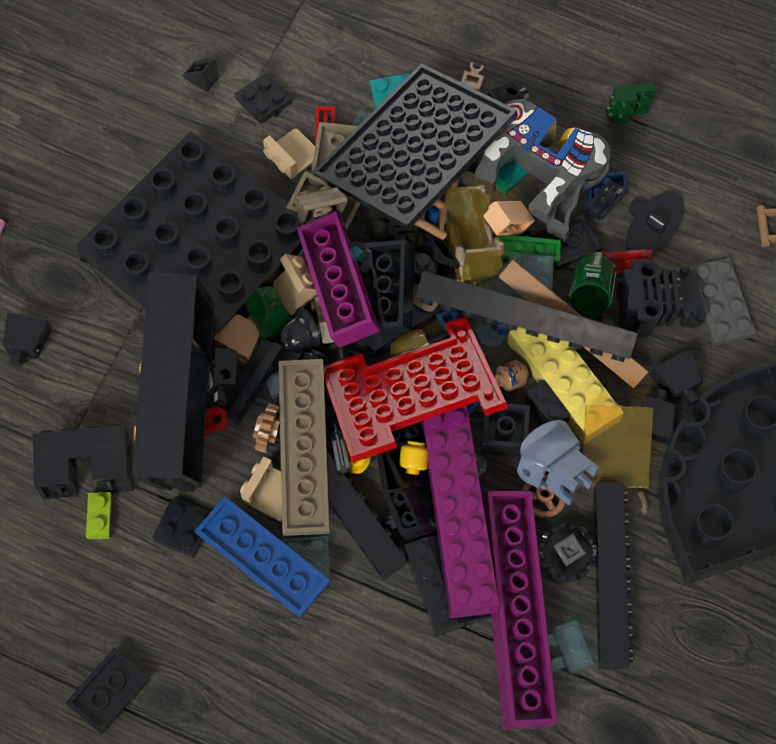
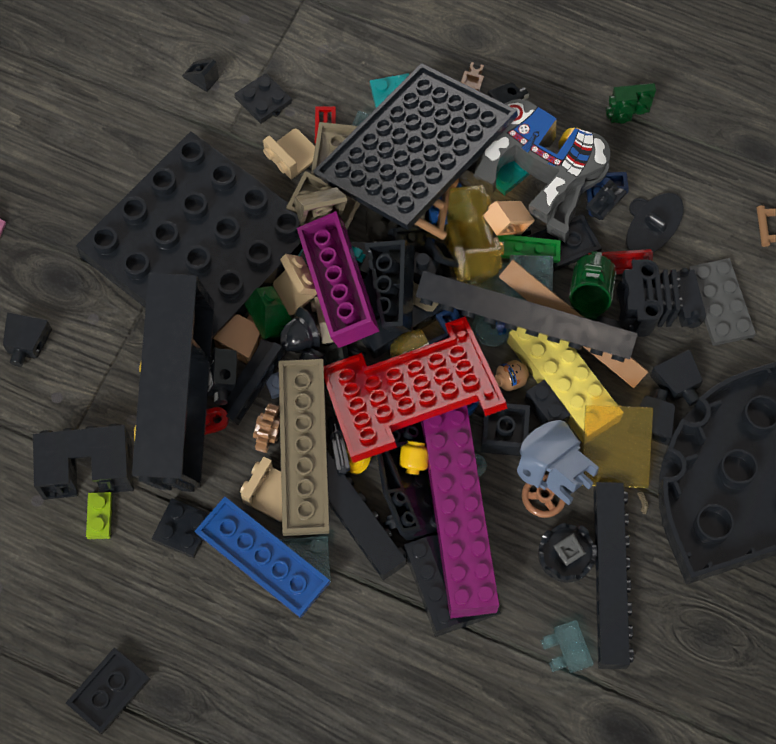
magenta brick [482,491,558,730] -> none

